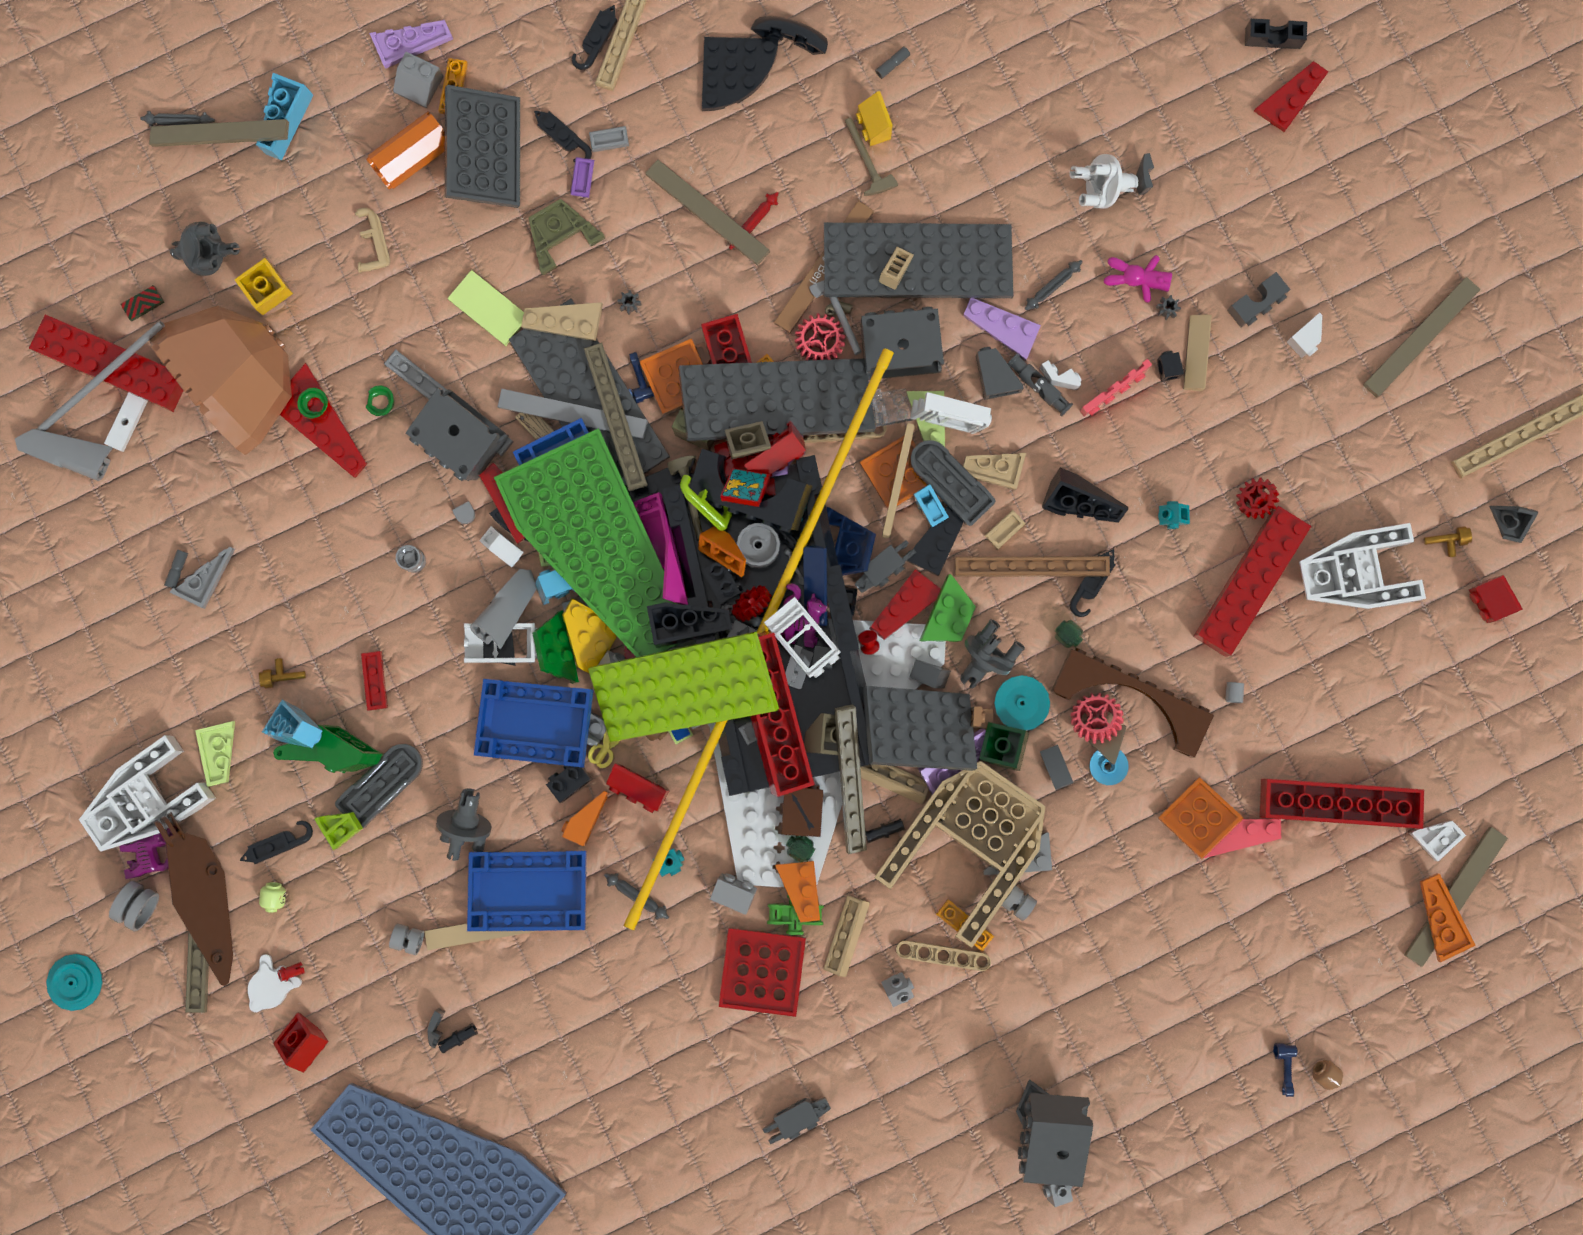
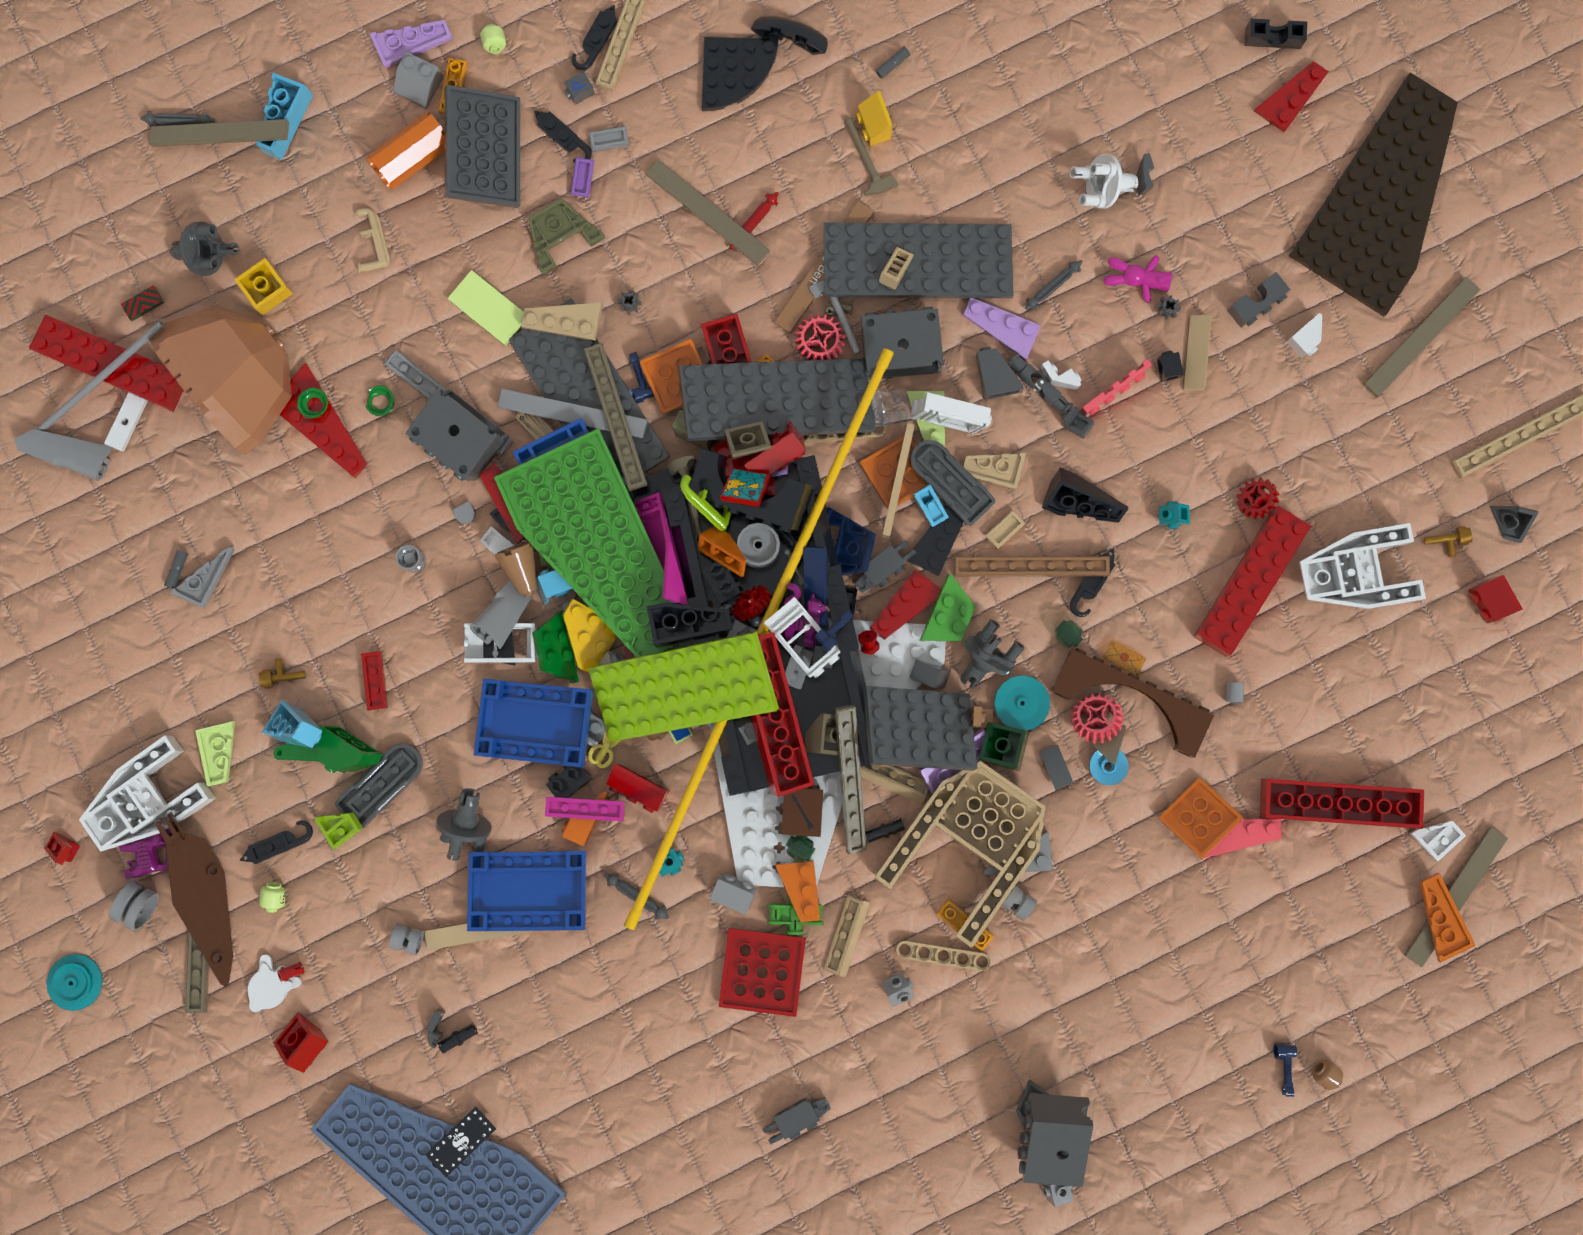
none -> red slope [44,832,80,865]
none -> black sticker [426,1107,496,1177]
none -> yellowish green head [480,24,506,54]
none -> medium nougat cone [494,542,538,597]
none -> dark pink plate [545,797,625,821]
none -> dark grey brick [564,71,595,104]
none -> dark blue brick [815,610,854,652]
none -> dark grey bracket [1063,406,1094,439]
none -> clear yellow tile [1103,641,1146,675]
none -> dark brown wing [1289,72,1458,317]

